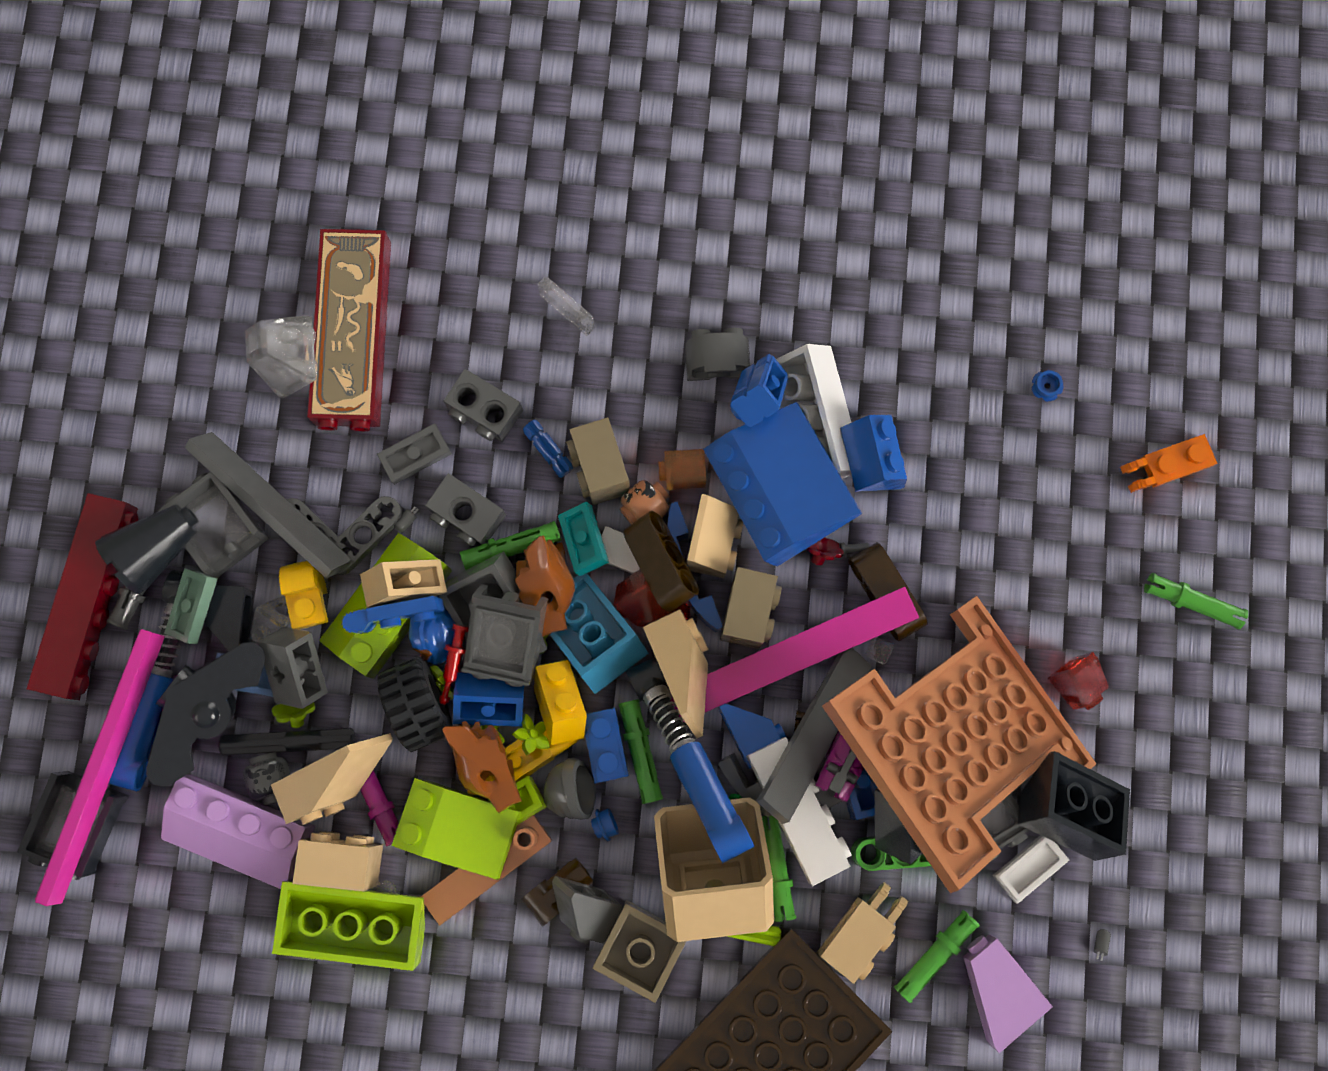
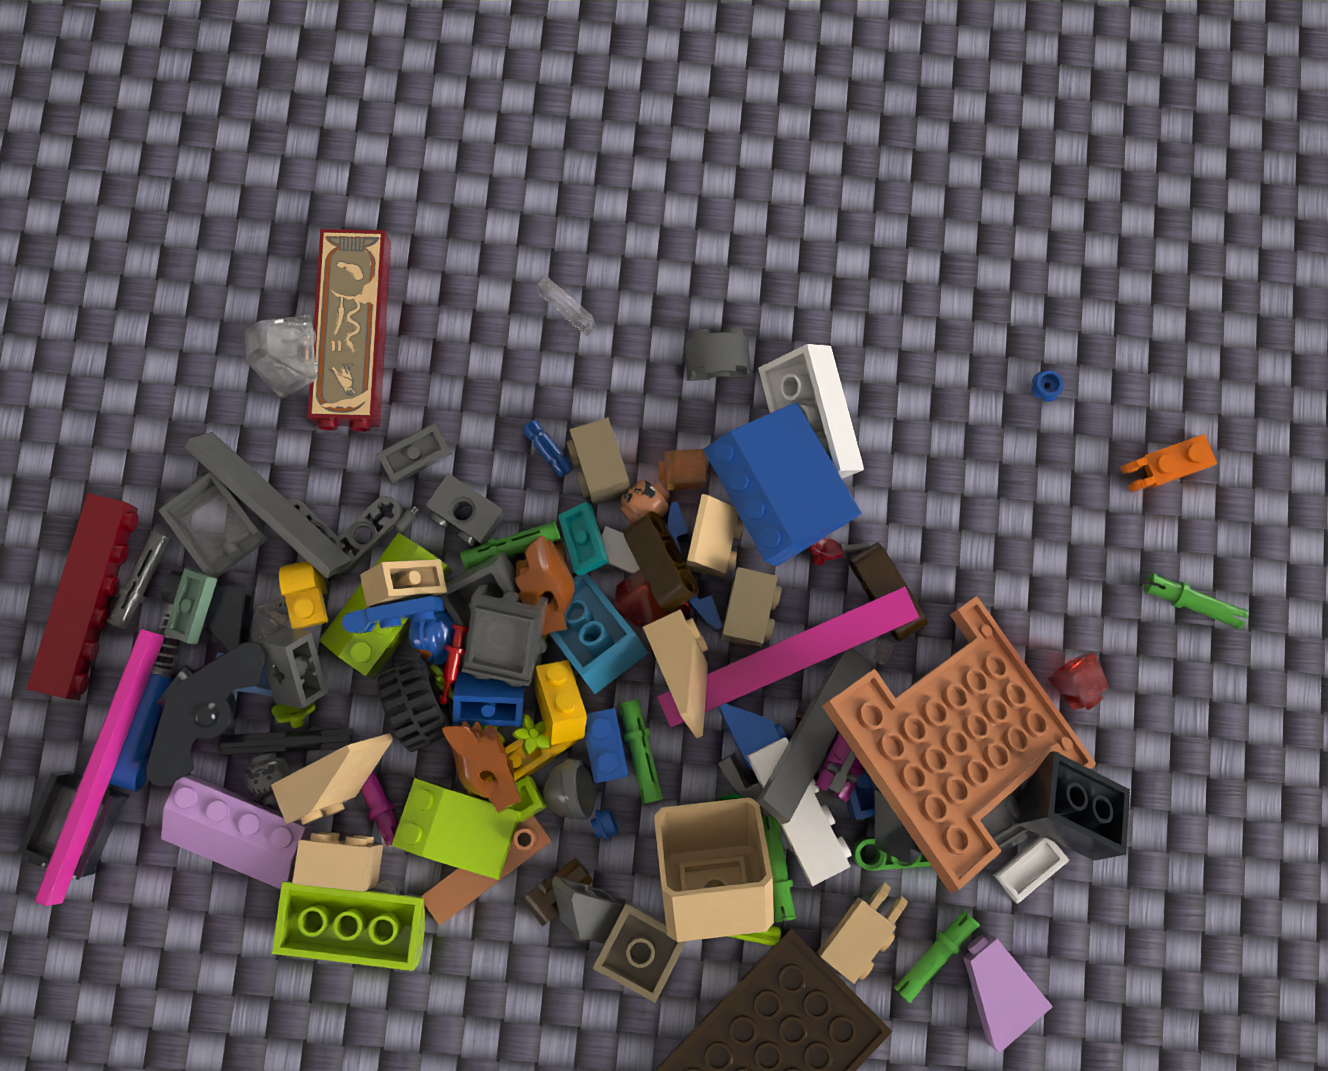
black cone [95,504,199,594] -> none
dark grey brick [443,369,523,442] -> none
blue piece [625,656,755,864] -> none
blue brick [730,354,788,427] -> none
blue slope [840,415,907,492] -> none
dark grey piece [1093,929,1111,961] -> none

